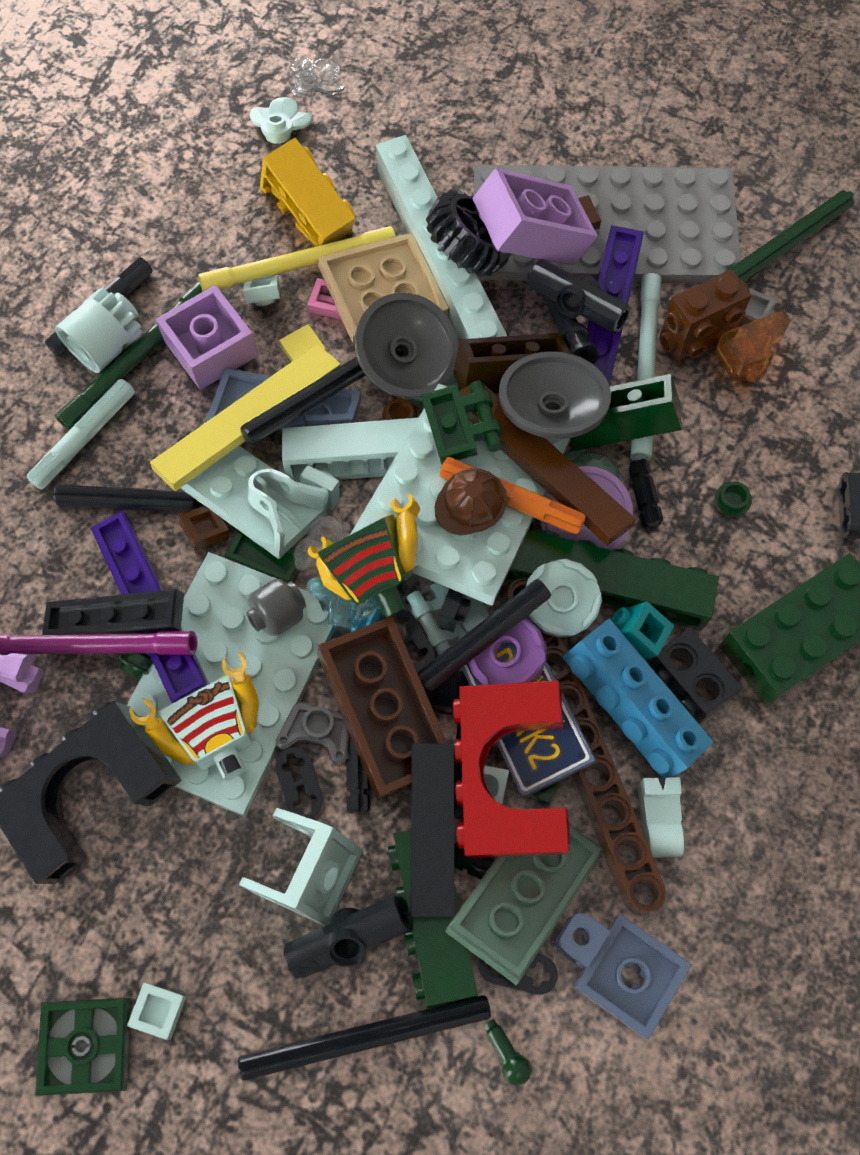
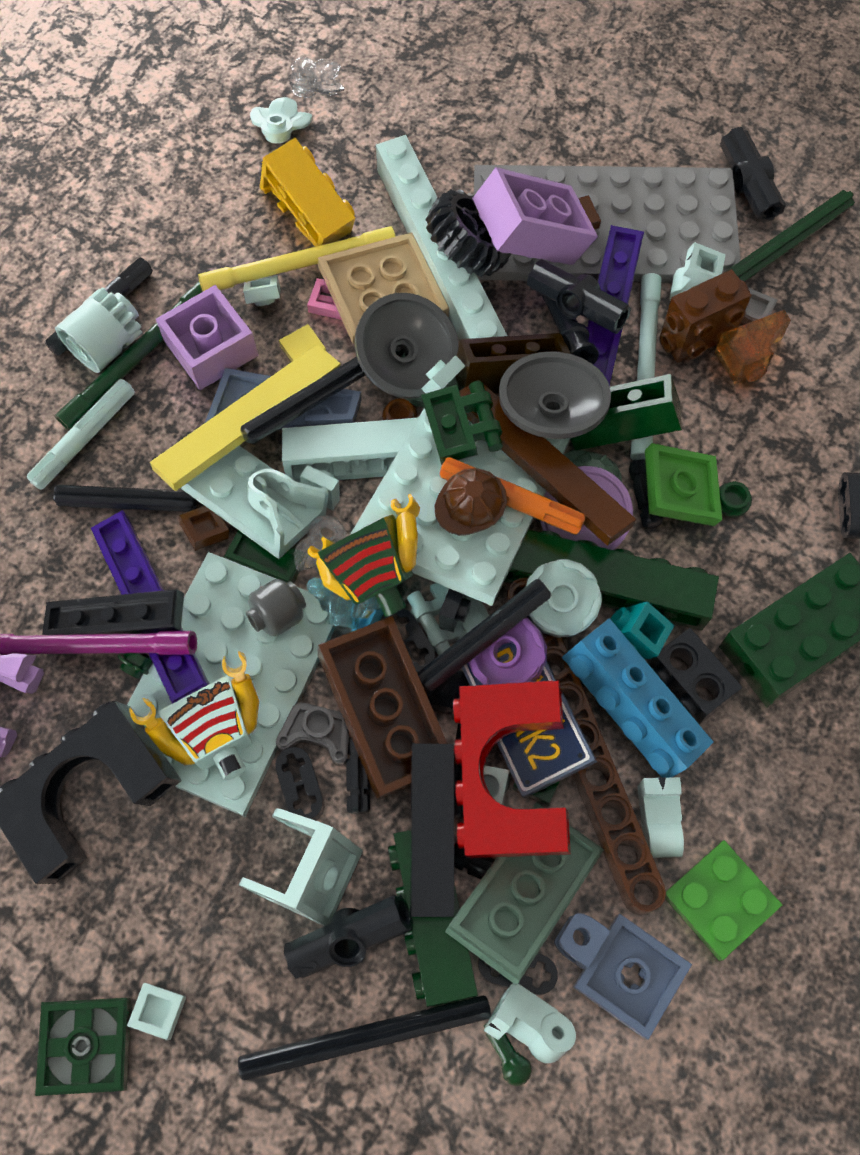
none -> light aqua plate [421,355,465,393]
none -> light aqua leg [484,983,576,1063]
none -> bright green plate [645,443,722,526]
none -> bright green plate [665,840,782,961]
none -> light aqua leg [670,242,726,301]
none -> black piece [720,127,786,223]

